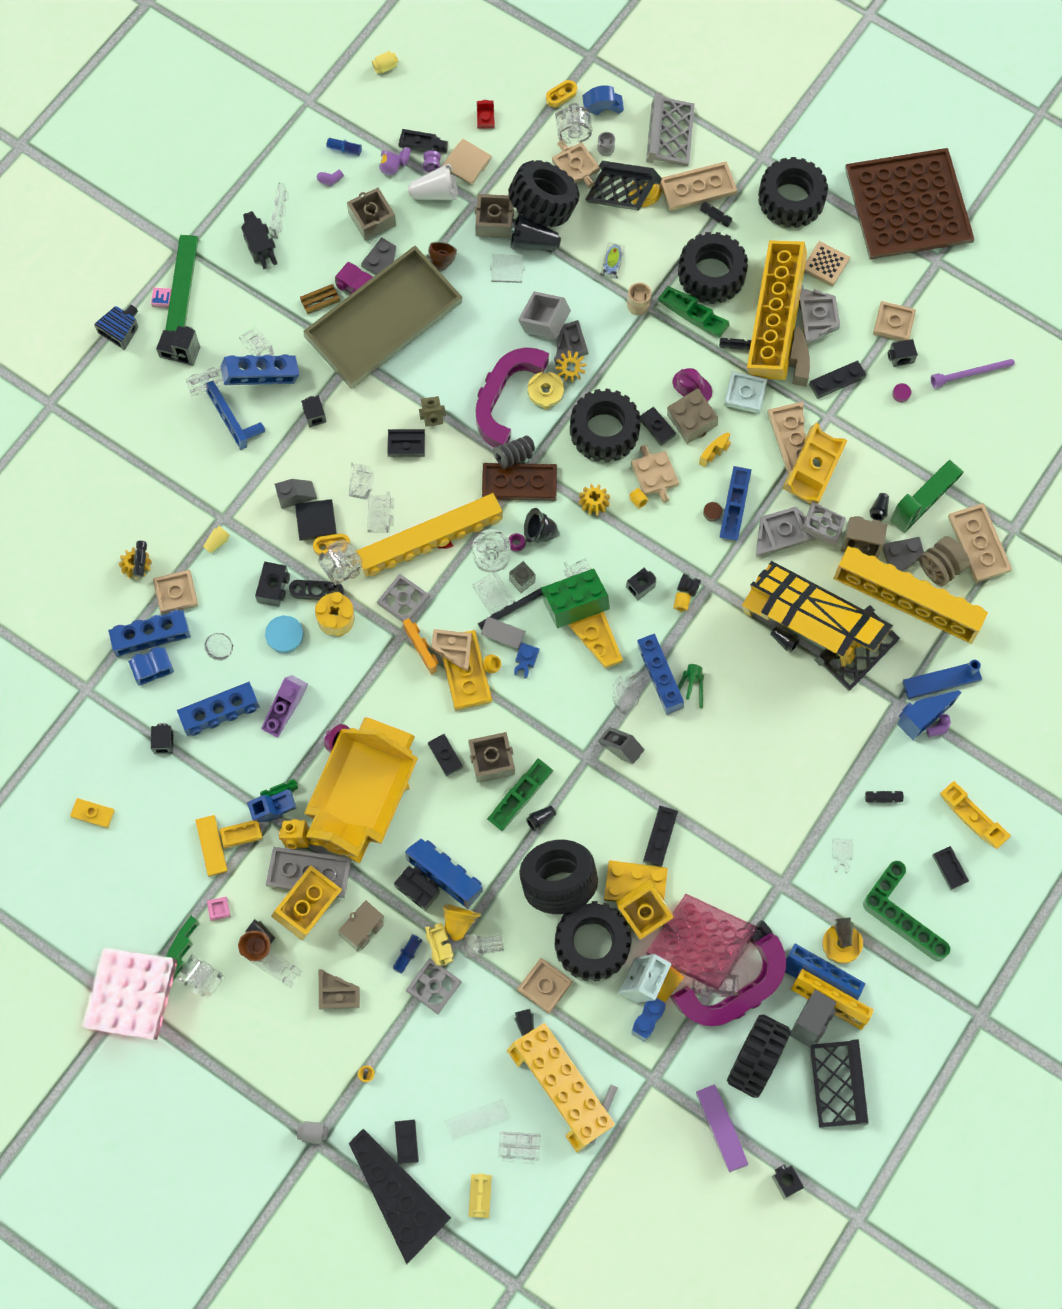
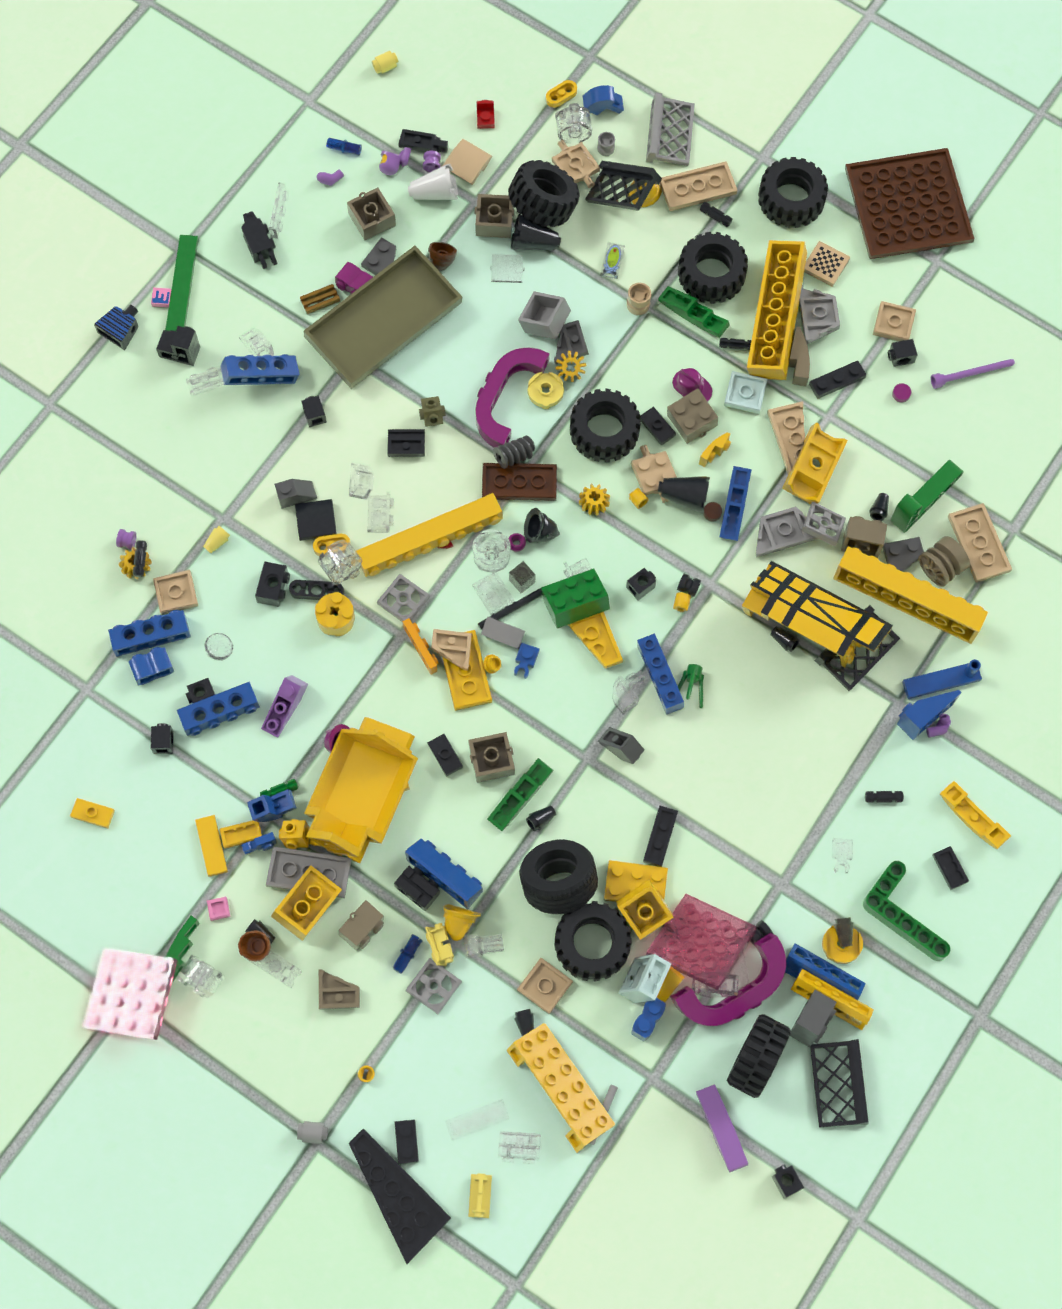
blue piece [206,380,265,450] -> none
medium azure tile [265,615,304,653] -> none
none -> medium lavender wheel [116,529,137,550]
none -> black brick [185,678,215,704]
none -> blue plate [241,832,277,854]
none -> black cone [657,476,710,513]

